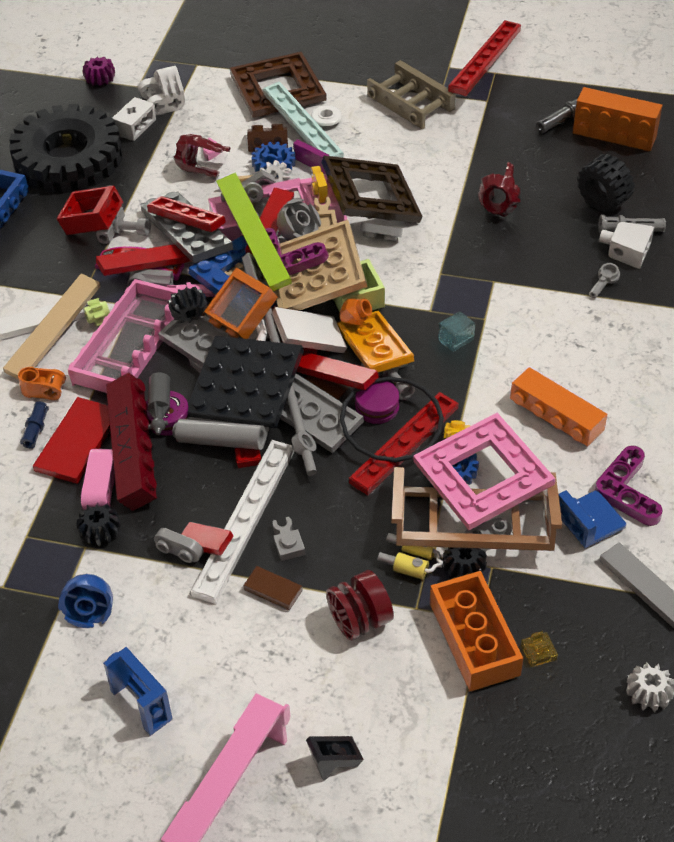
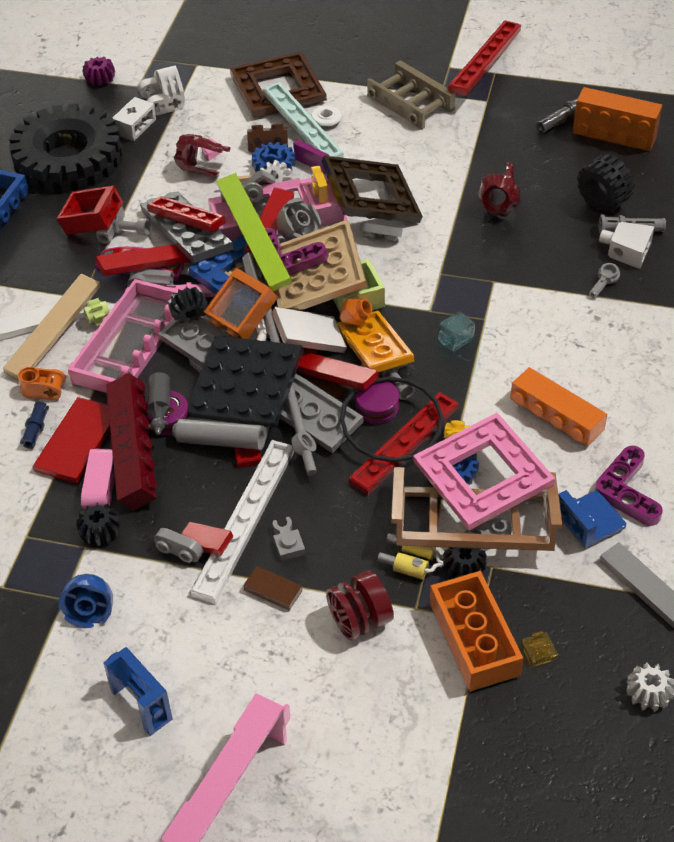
black slope [306,736,364,780] -> none
tan plate [314,197,337,230] -> none

